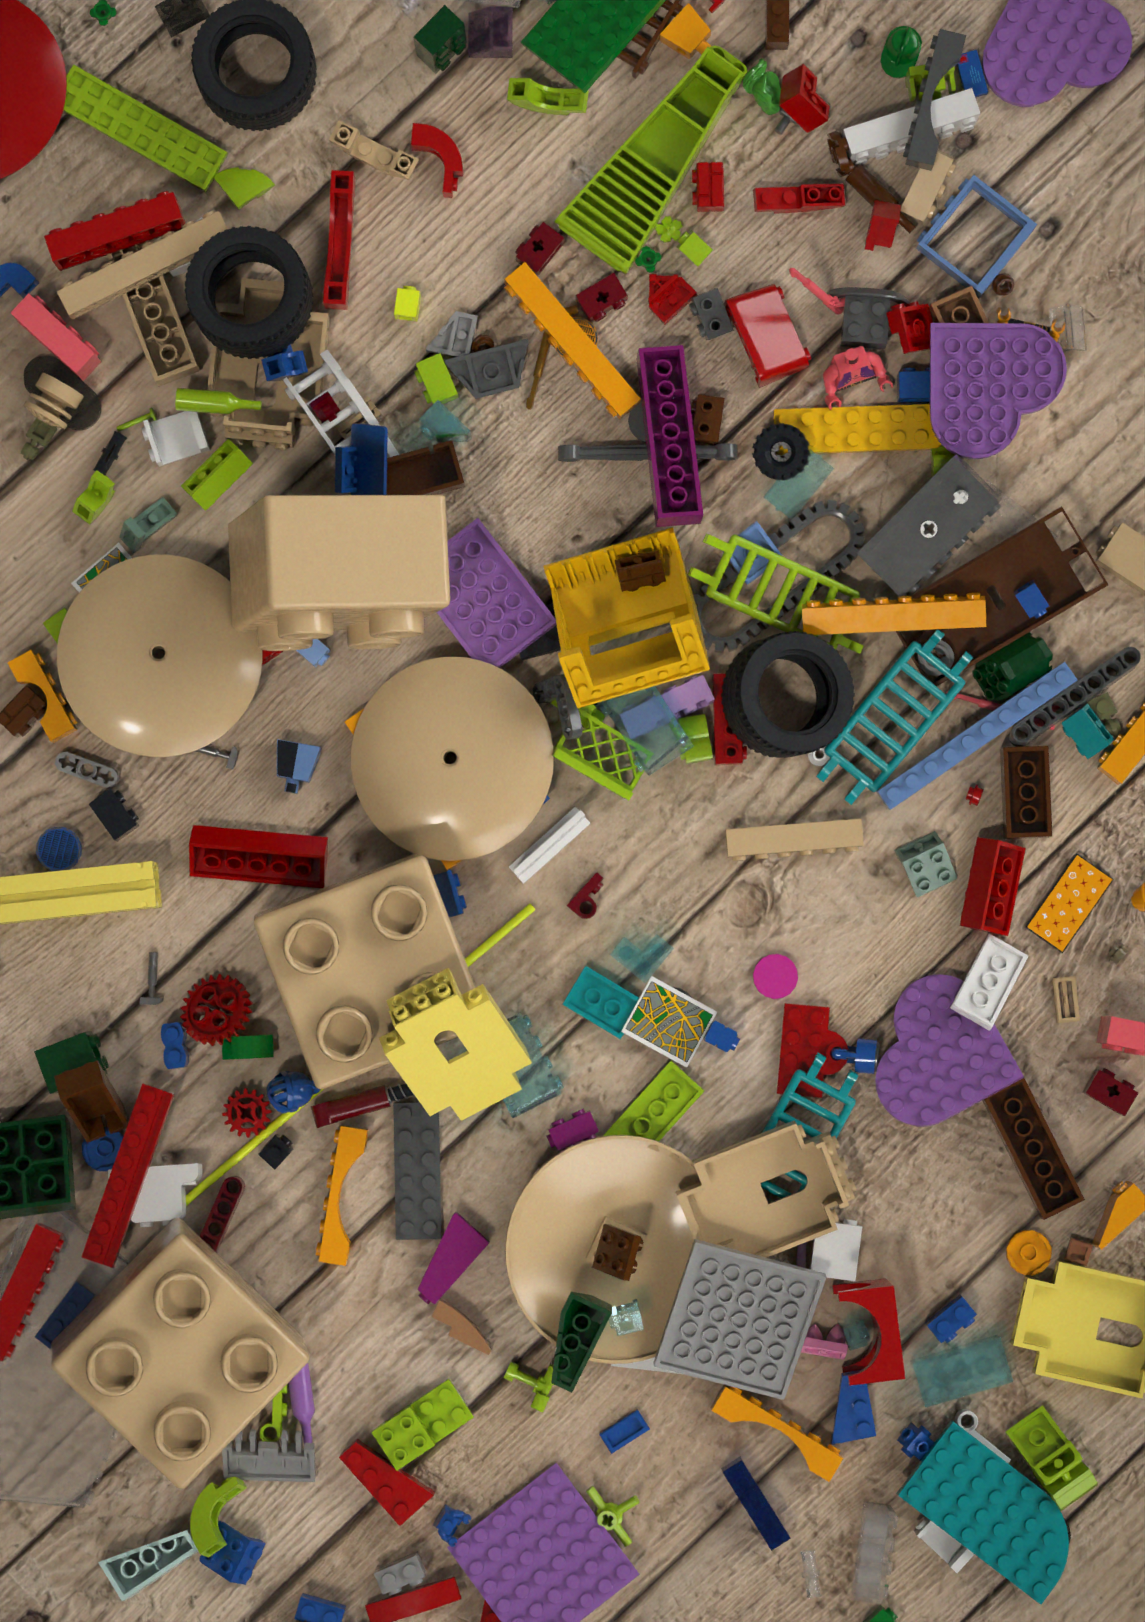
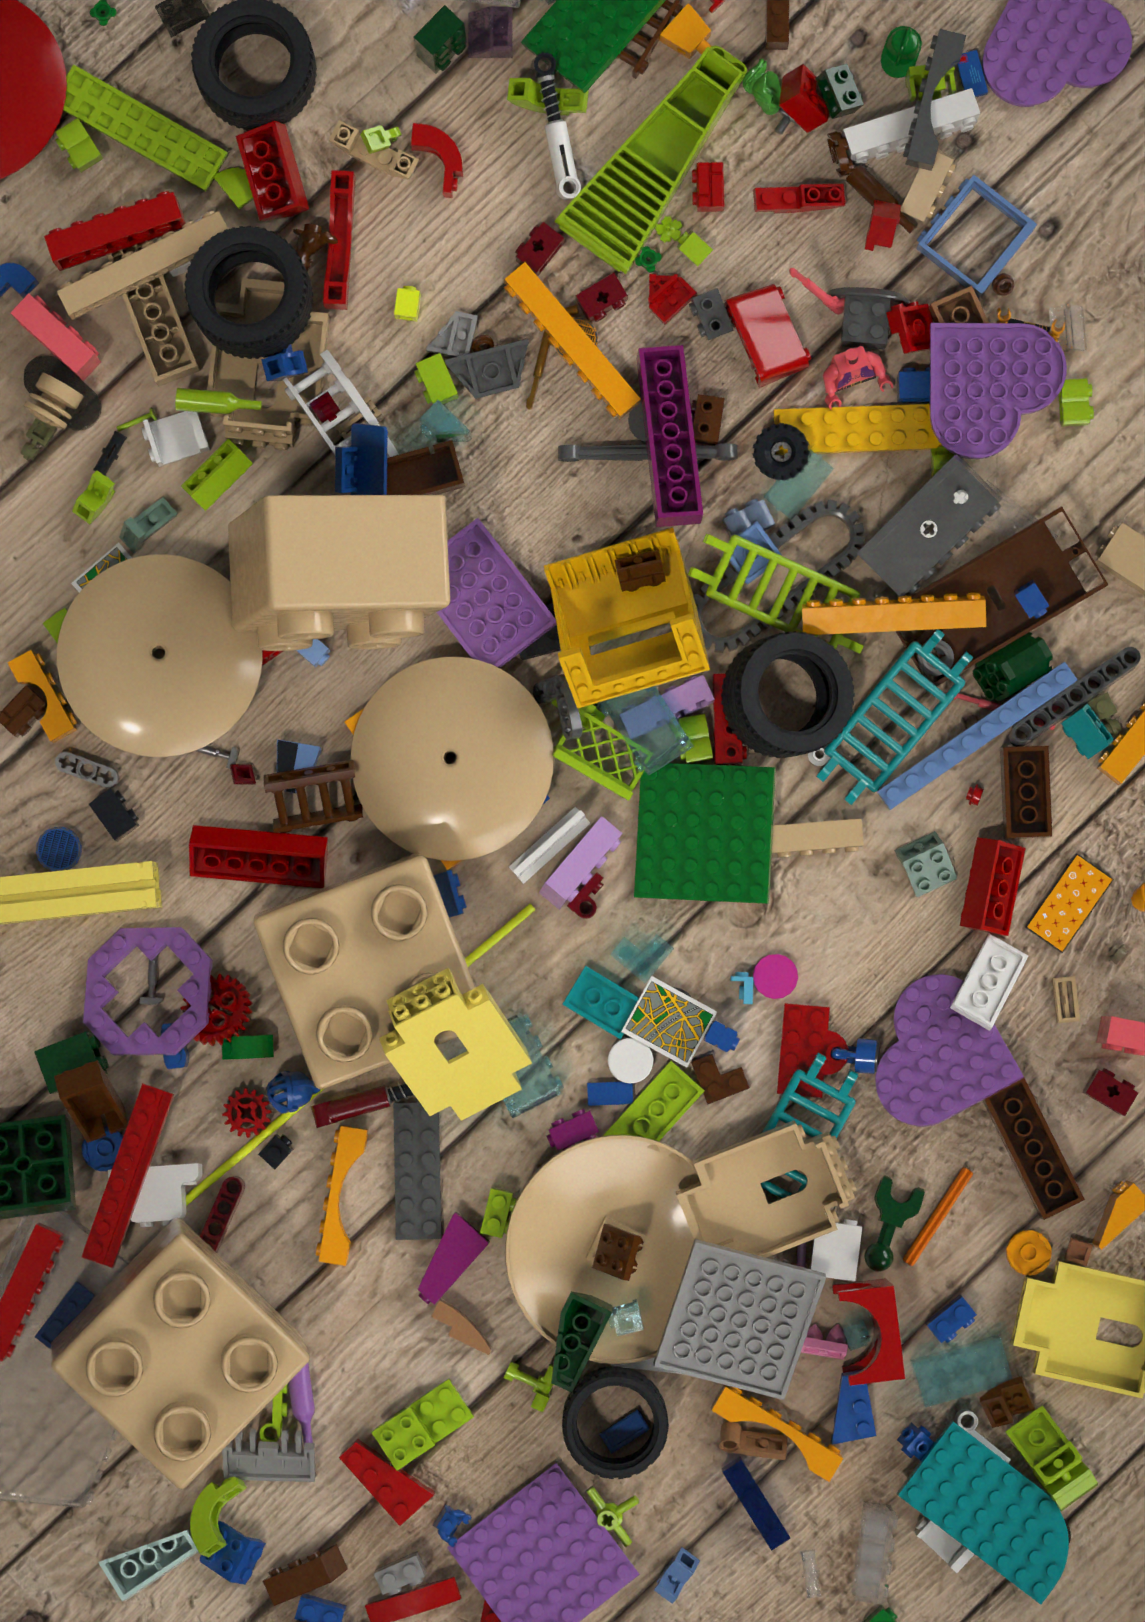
none -> lime brick [55,118,104,173]
none -> medium lavender plate [83,927,213,1056]
none -> dark red slope [230,764,256,785]
none -> red slope [236,121,310,221]
none -> reddish brown wedge [263,1544,348,1606]
none -> reddish brown fence [264,760,363,833]
none -> reddish brown animal [293,224,338,271]
none -> lime plate [360,125,402,154]
none -> lime brick [480,1187,516,1238]
none -> piece [531,53,581,200]
none -> lavender wedge [539,816,622,910]
none -> black tyre [562,1366,669,1479]
none -> blue tile [587,1082,633,1106]
none -> white tile [608,1038,653,1083]
none -> green plate [634,762,776,904]
none -> medium blue brick [654,1547,700,1604]
none -> reddish brown plate [691,1054,750,1105]
none -> medium nougat plate [719,1422,788,1460]
none -> sand blue brick [722,498,775,537]
none -> medium azure bracket [730,972,753,1004]
none -> brick [816,64,864,119]
none -> dark green piece [864,1175,925,1272]
none -> orange axle [903,1167,973,1266]
none -> reddish brown slope [980,1376,1035,1428]
none -> lime brick [1058,378,1094,427]

